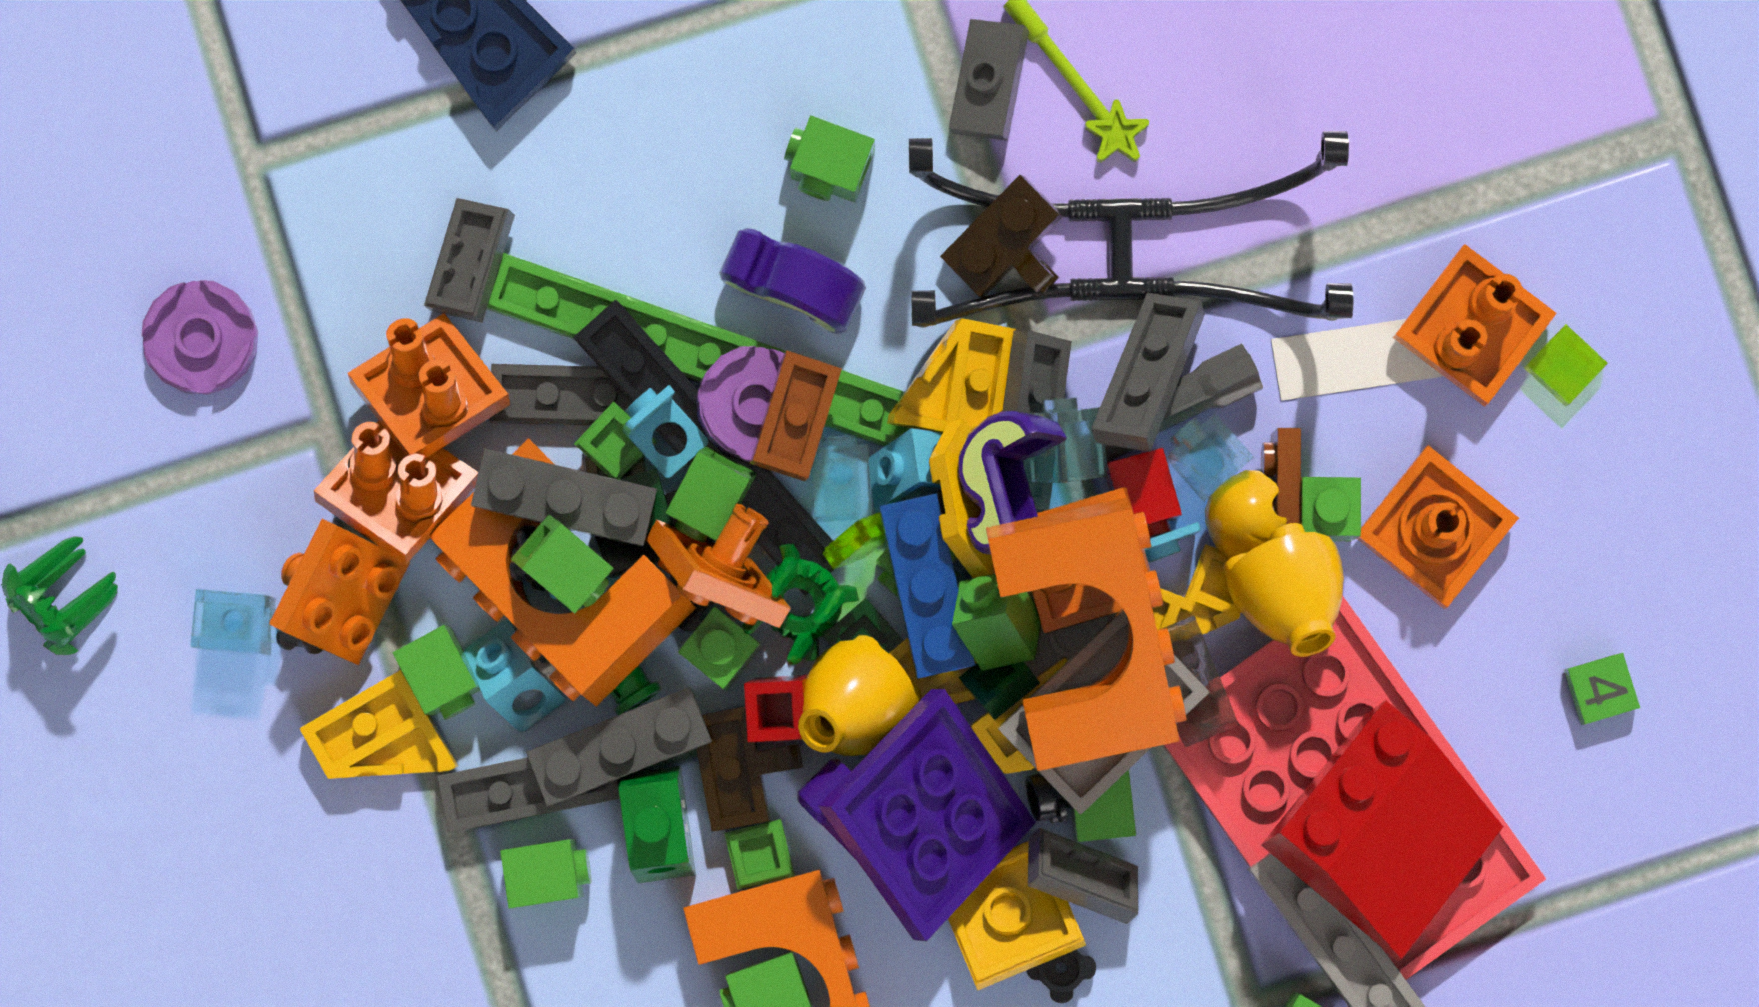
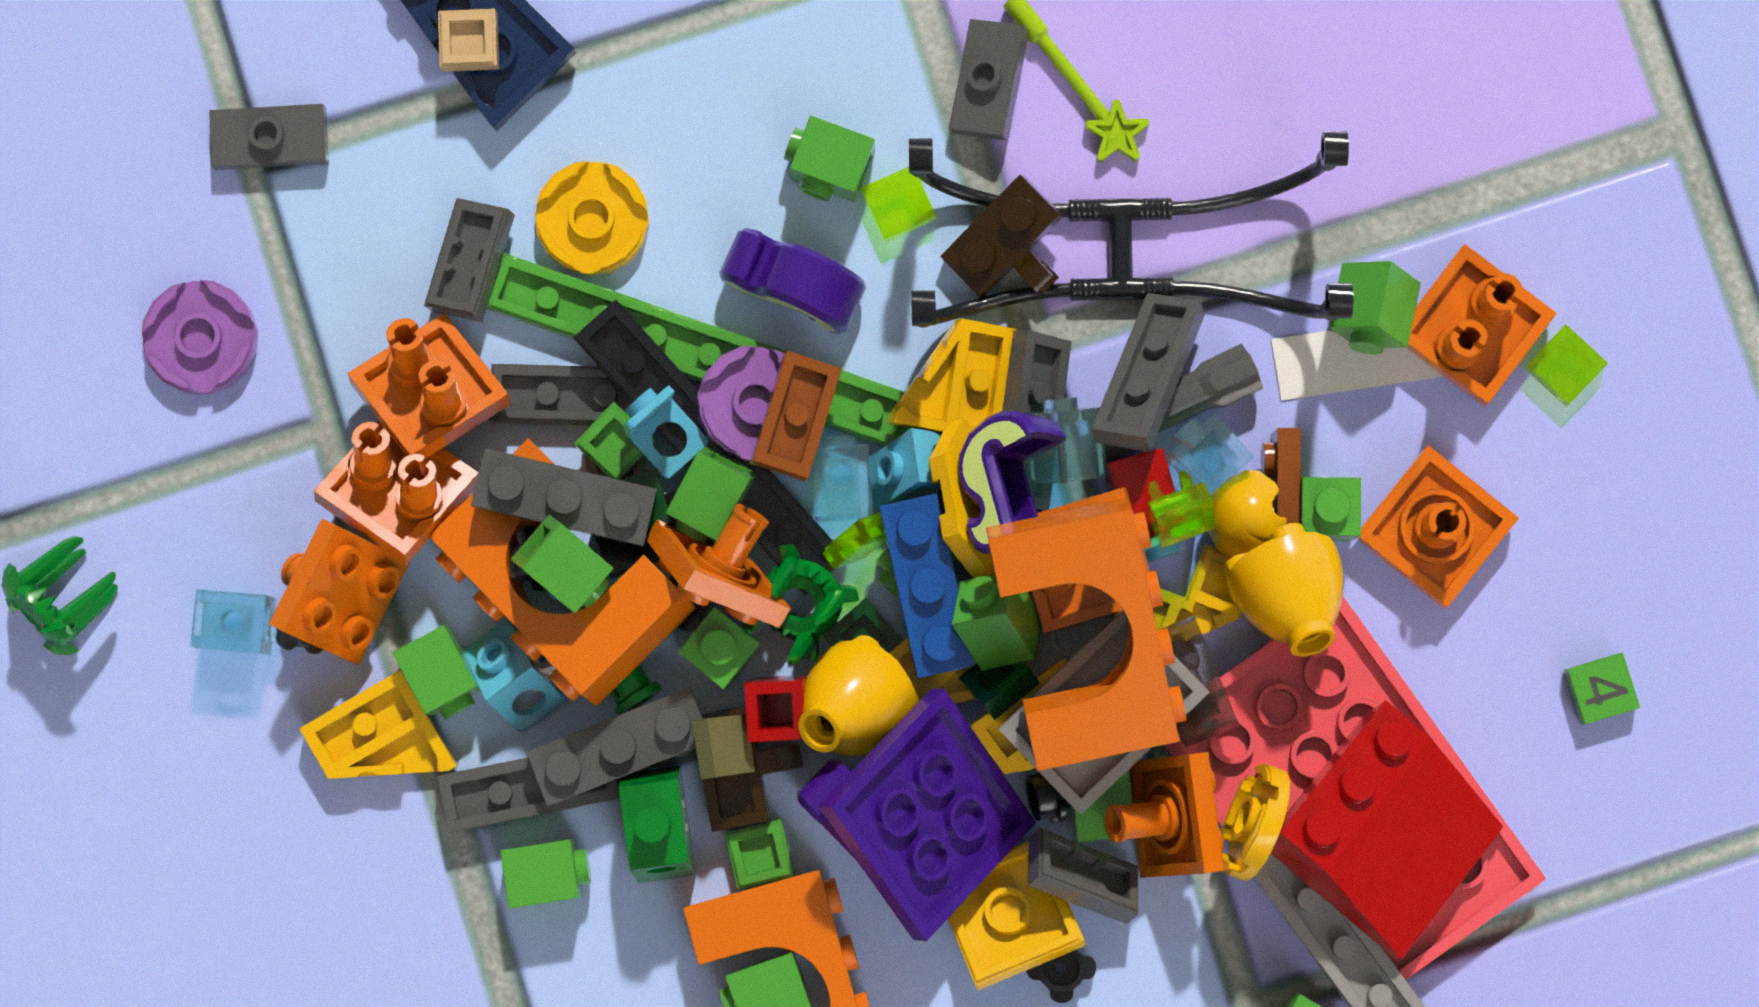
none -> dark grey plate [209,104,329,170]
none -> tan tile [438,9,499,72]
none -> yellow tile [535,161,650,276]
none -> olive tile [692,714,755,780]
none -> clear neon green tile [861,167,937,243]
none -> orange plate [1104,752,1224,878]
none -> clear neon green tile [1149,470,1216,549]
none -> yellow tile [1221,763,1290,881]
none -> bright green brick [1329,261,1421,354]

